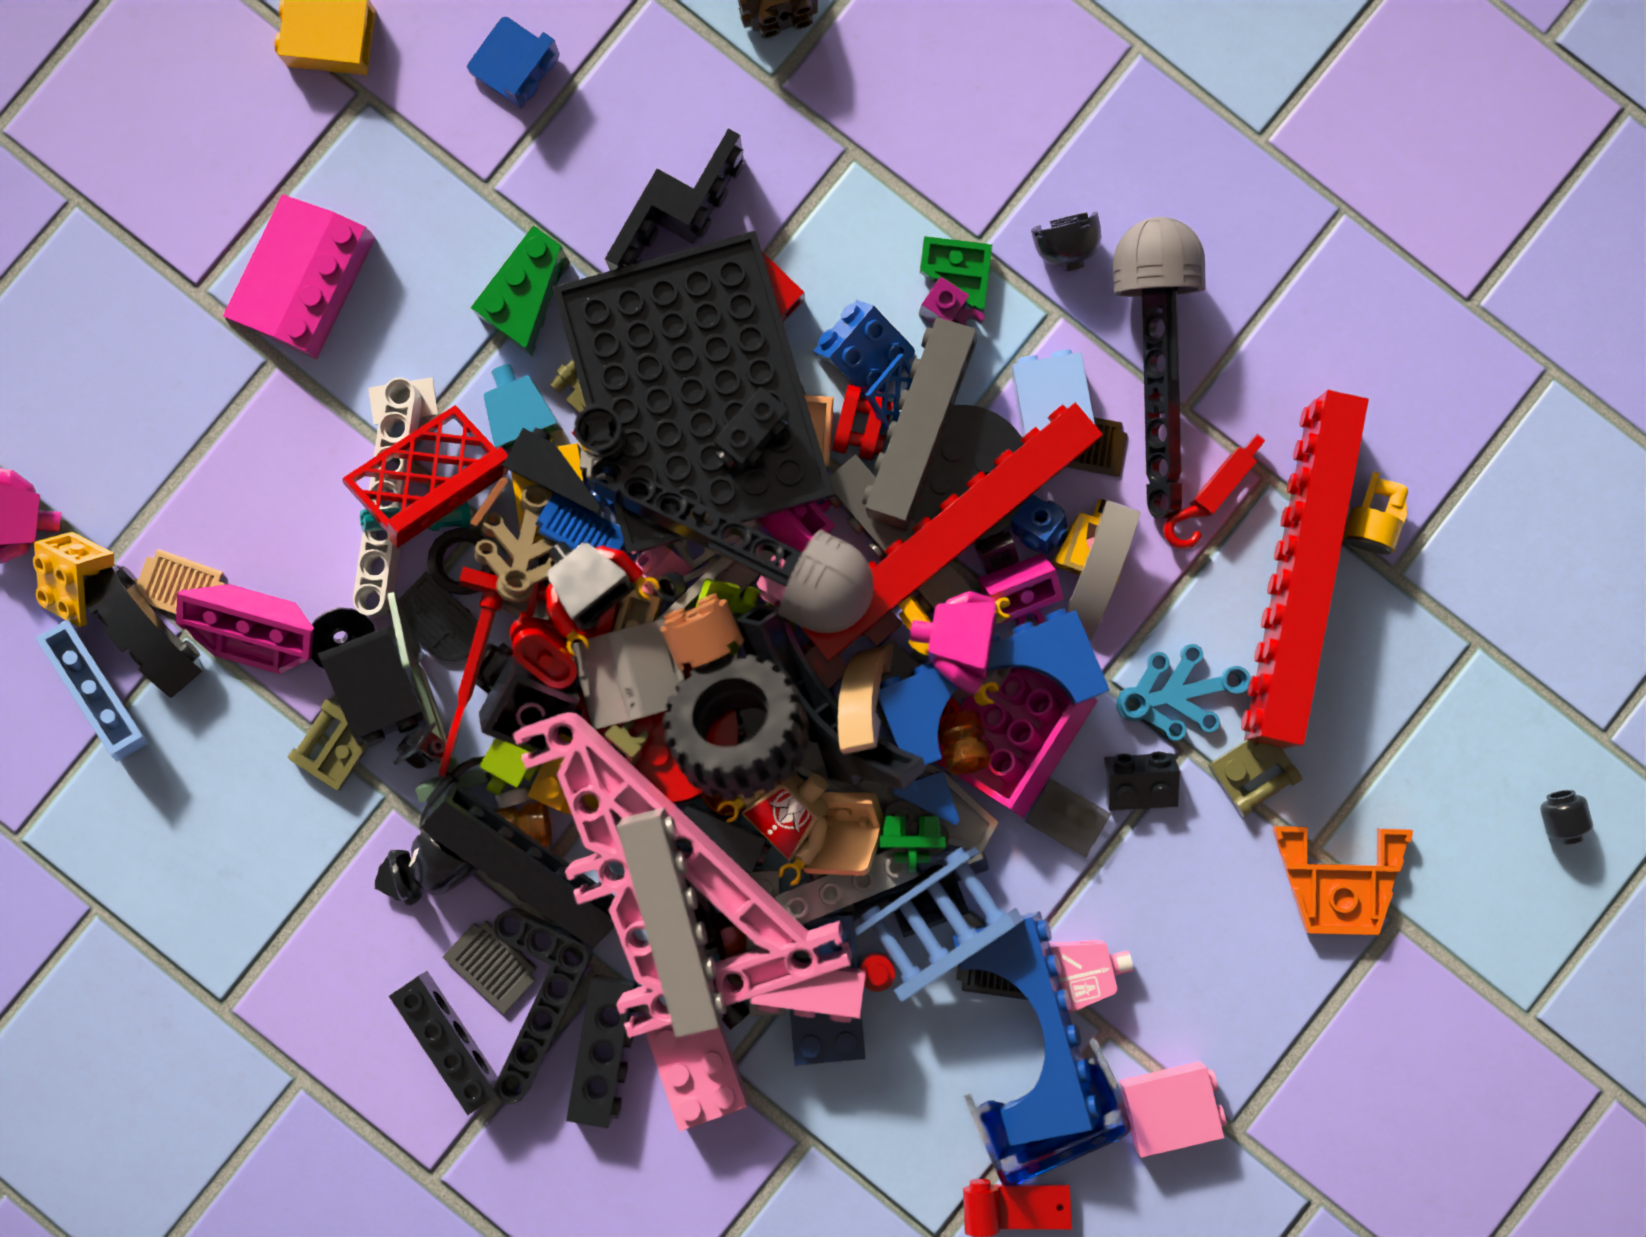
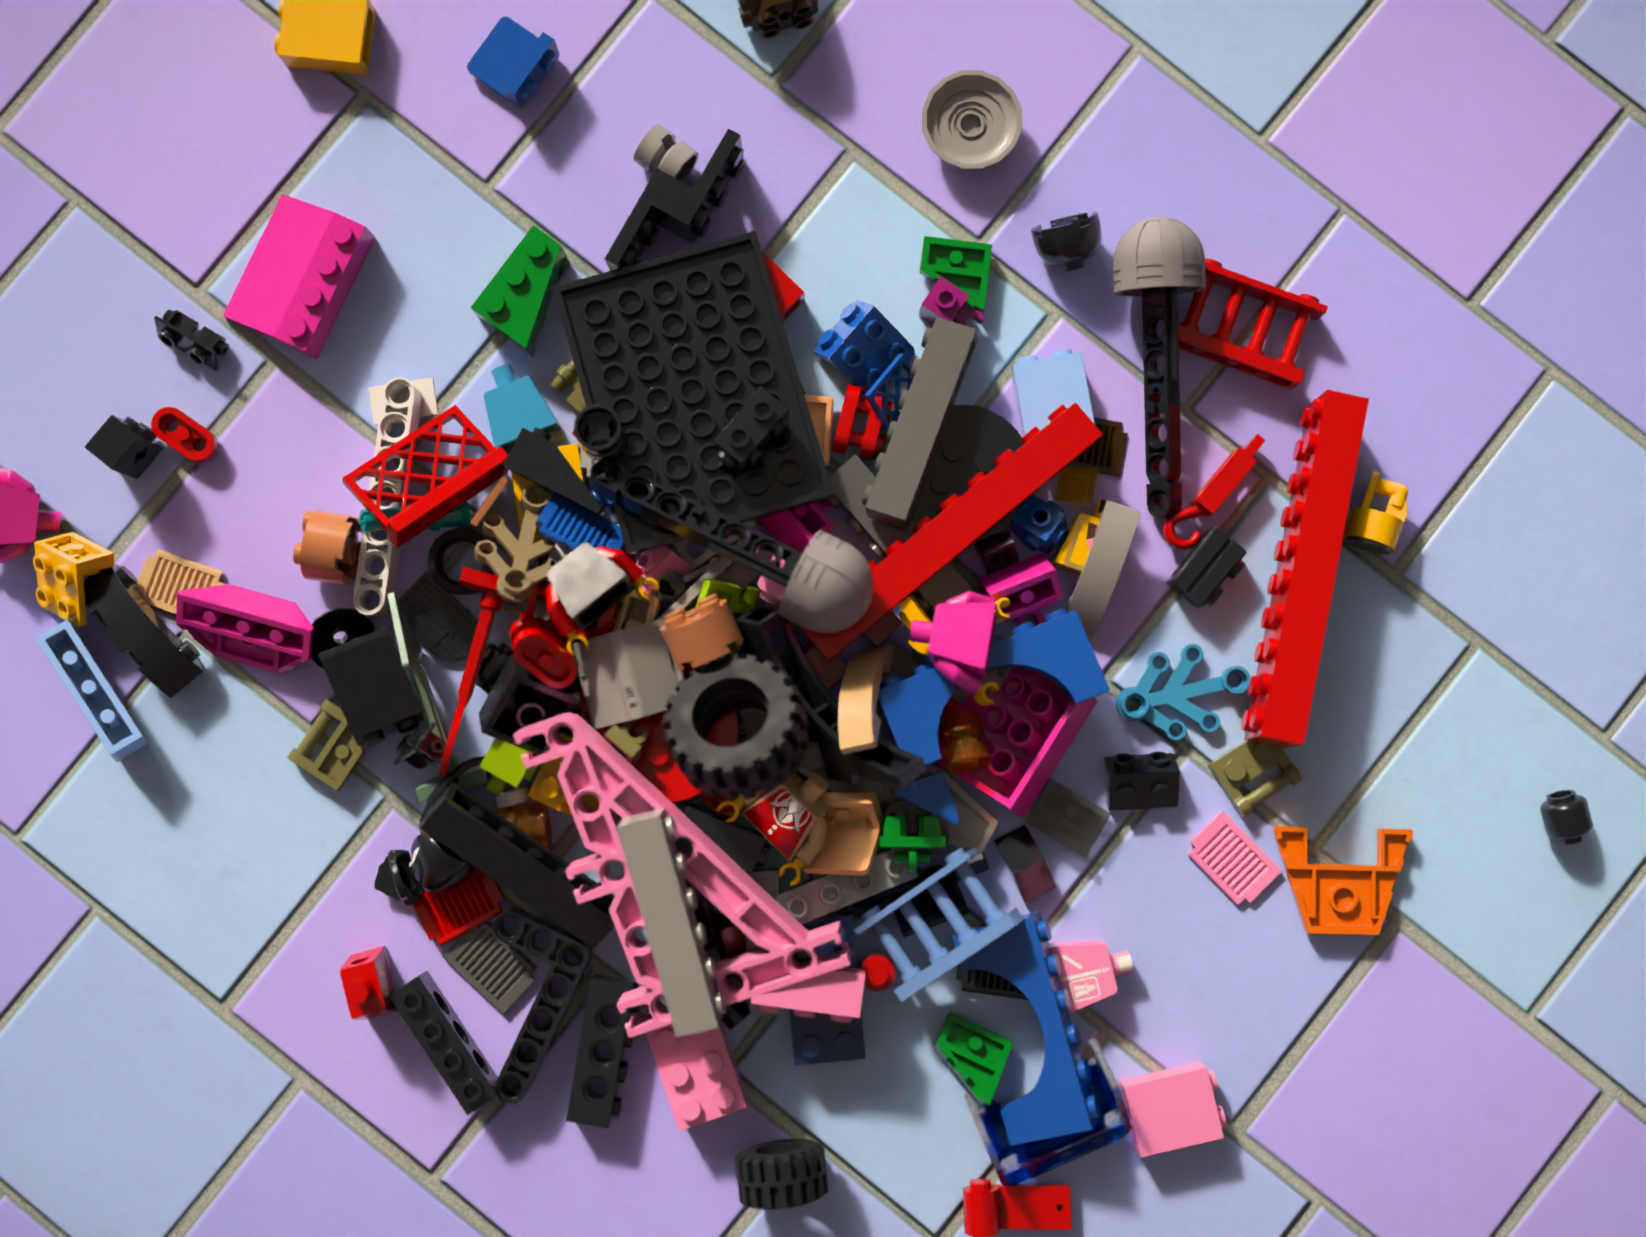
none -> black brick [85,414,164,479]
none -> red plate [151,407,218,463]
none -> black hinge [154,309,229,371]
none -> nougat brick [293,510,363,586]
none -> red torso [340,946,398,1020]
none -> red window [412,870,505,947]
none -> light grey wheel [633,124,699,182]
none -> black tyre [735,1139,829,1210]
none -> light grey hat [922,70,1022,169]
none -> green wing [934,1012,1014,1107]
none -> black slope [994,825,1056,903]
none -> clear yellow slope [1055,466,1098,506]
none -> black brick [1166,526,1247,608]
none -> red fence [1178,258,1328,390]
none -> bright pink window [1188,811,1282,905]

